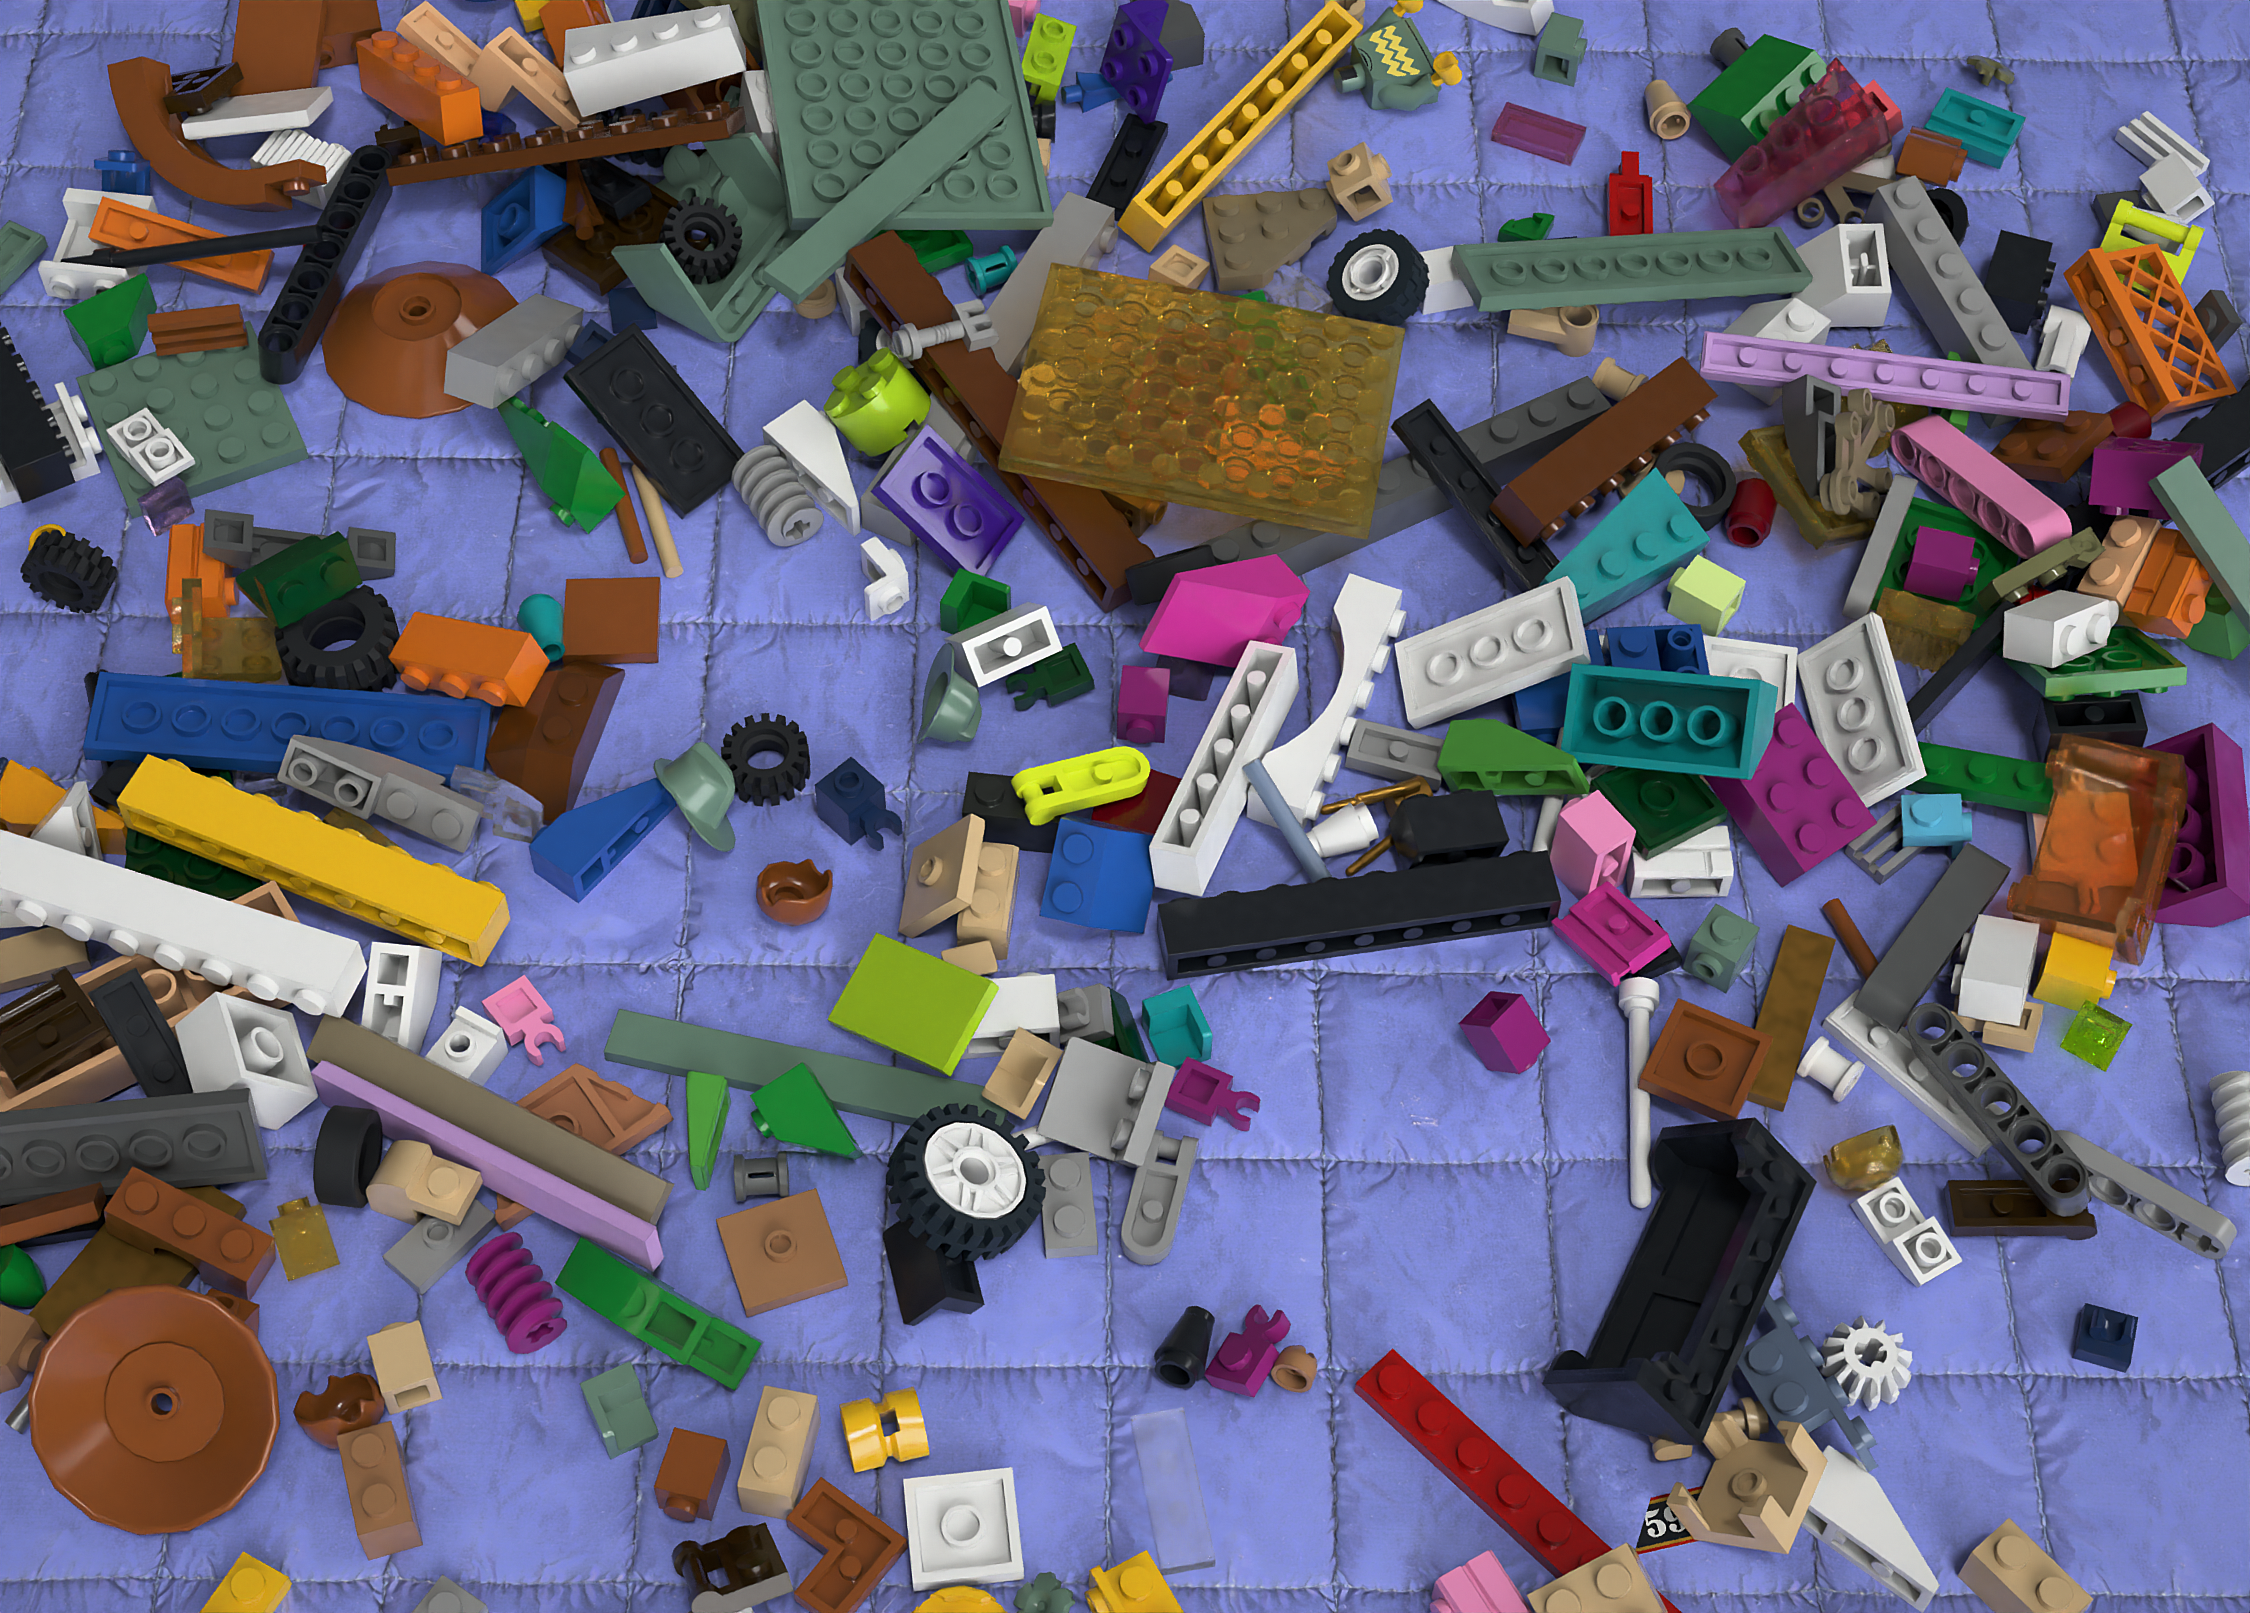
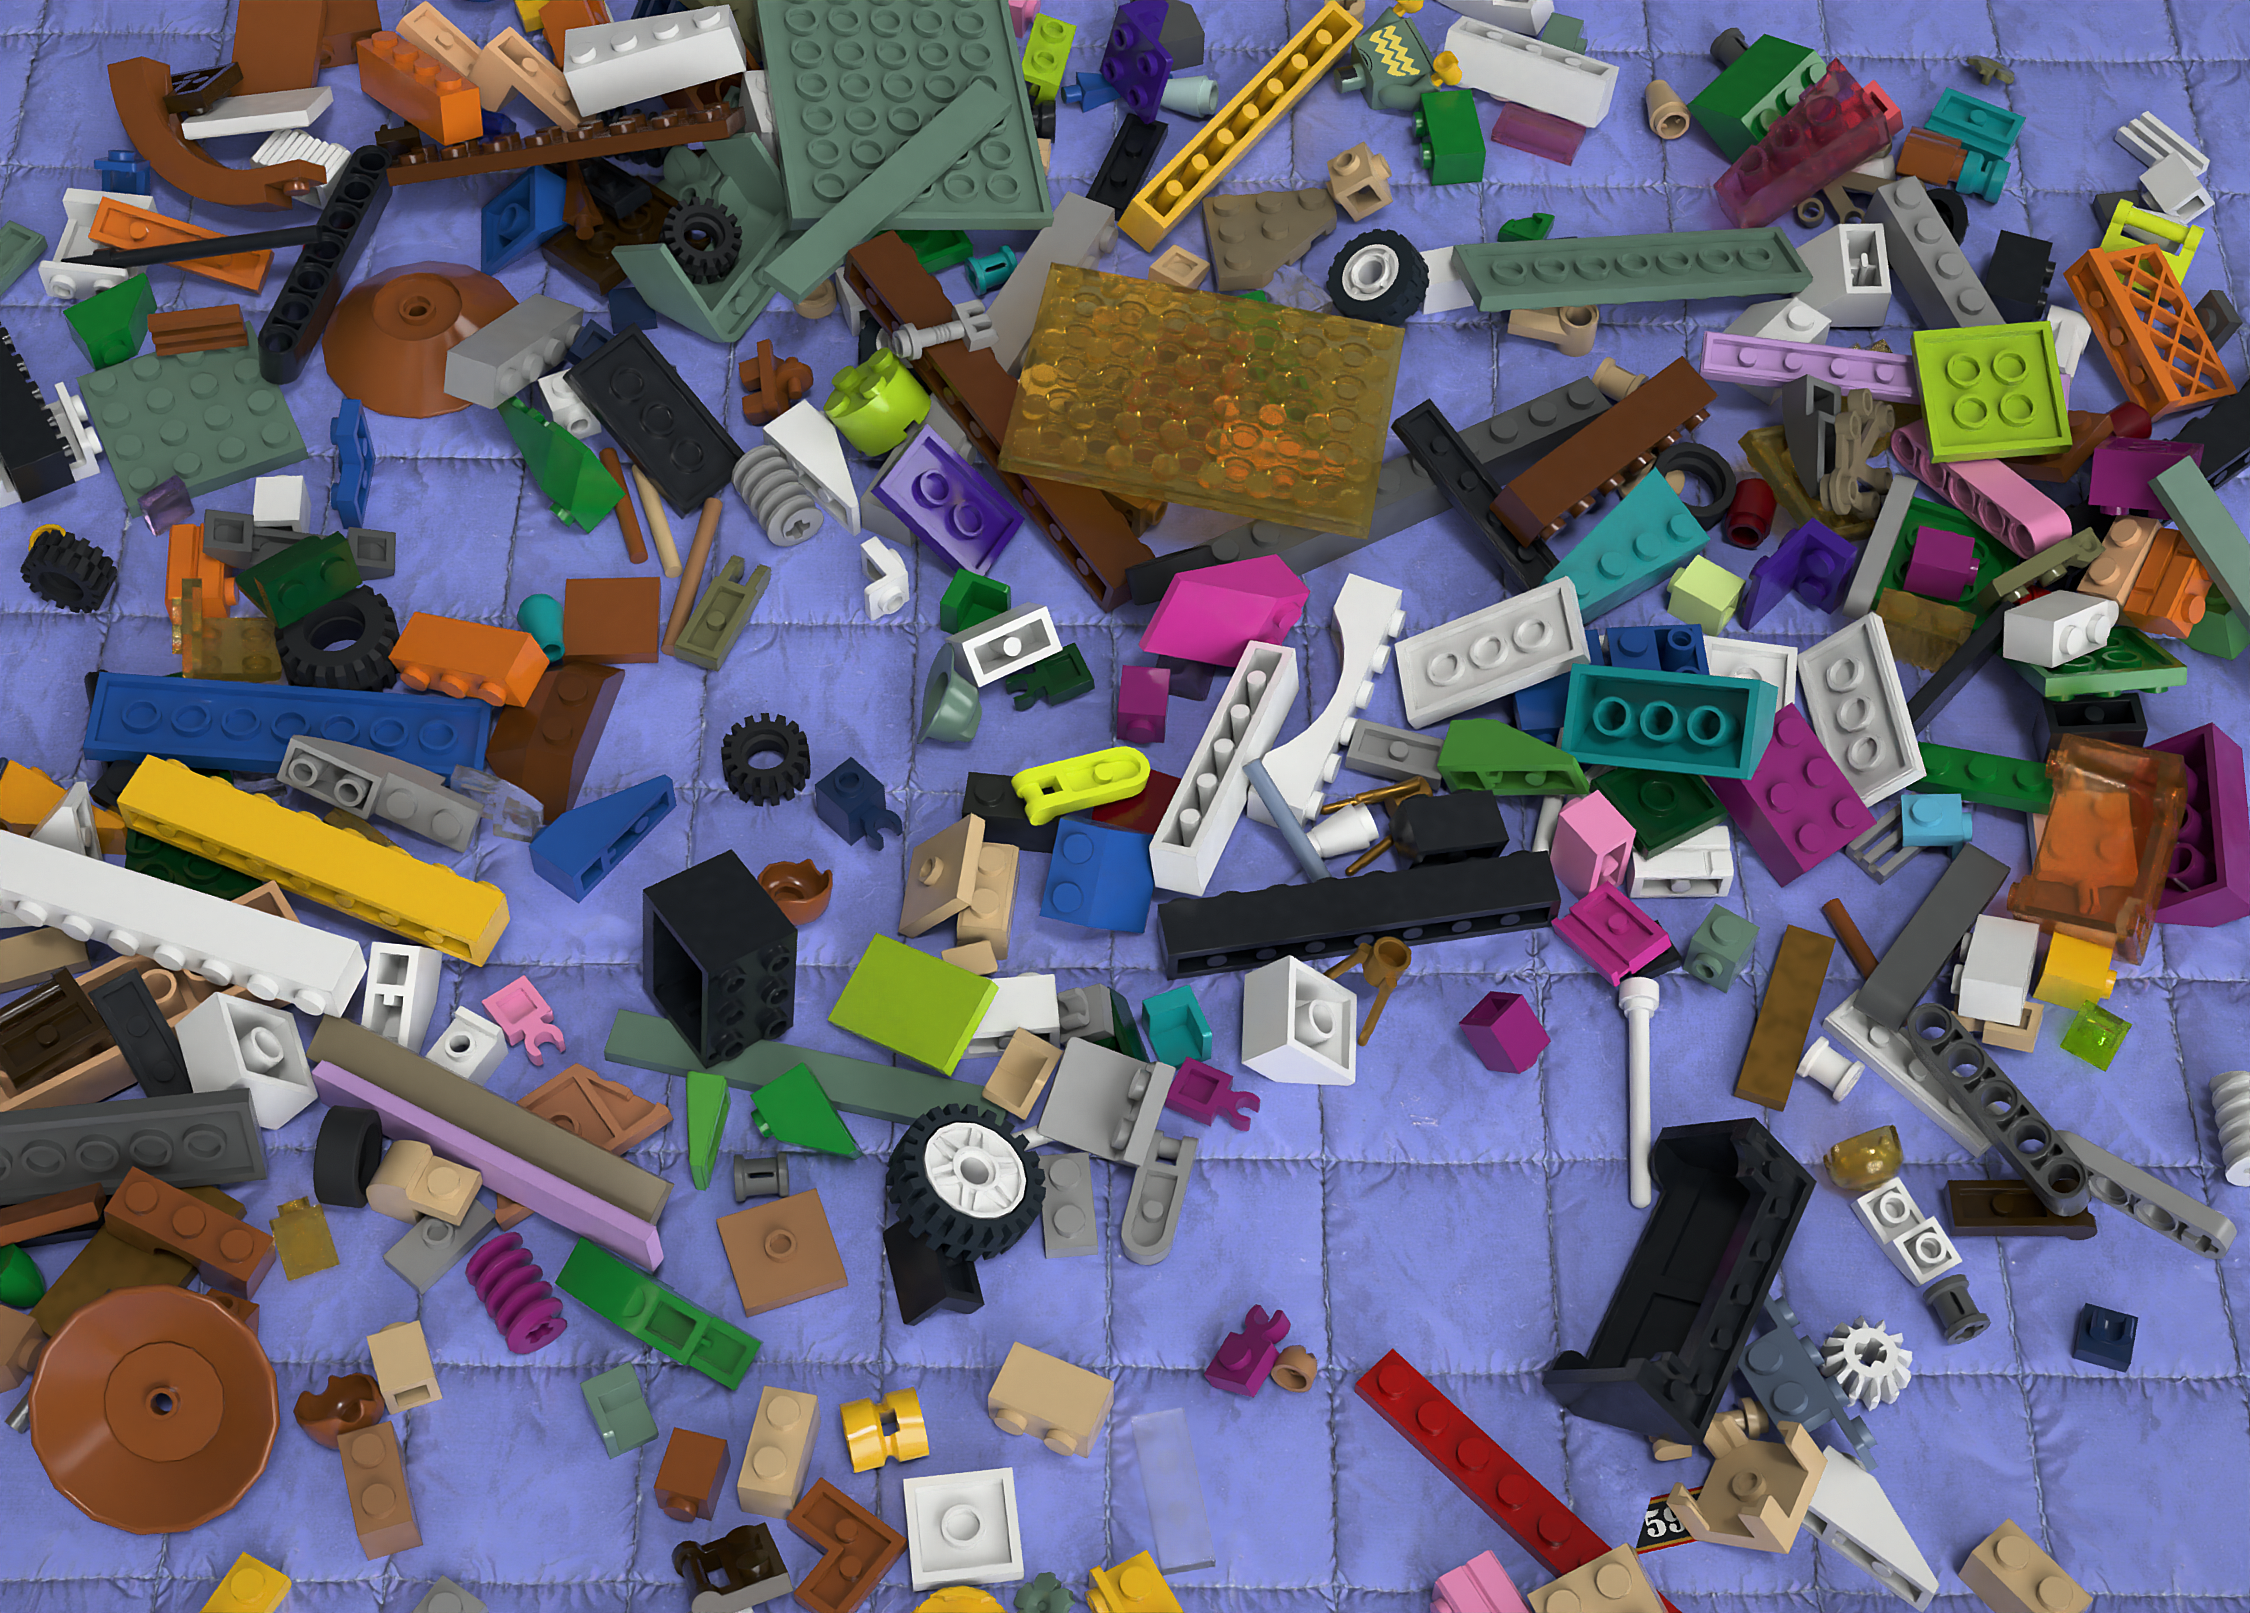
white slope [106,408,195,487] -> none
sand green piece [653,741,736,852] -> none
black cone [1154,1306,1215,1388] -> none
red hinge [1607,151,1653,236] -> none
dark orange plate [1638,998,1773,1121] -> none
none -> white brick [253,475,311,533]
none -> blue plate [330,399,376,529]
none -> white brick [537,368,602,440]
none -> black container [643,849,798,1069]
none -> medium nougat bar [661,497,723,656]
none -> olive hinge [674,555,772,672]
none -> dark orange hips [738,338,814,425]
none -> tan brick [988,1341,1114,1459]
none -> light aqua cone [1160,75,1219,118]
none -> white slope [1241,955,1357,1086]
none -> pearl gold plant [1322,937,1412,1047]
none -> green brick [1412,89,1486,186]
none -> white brick [1443,15,1620,128]
none -> dark purple bracket [1740,517,1858,631]
none -> lime plate [1910,321,2073,464]
none -> dark grey bush [1923,1274,1991,1345]
none -> teal wheel [1955,150,2011,204]

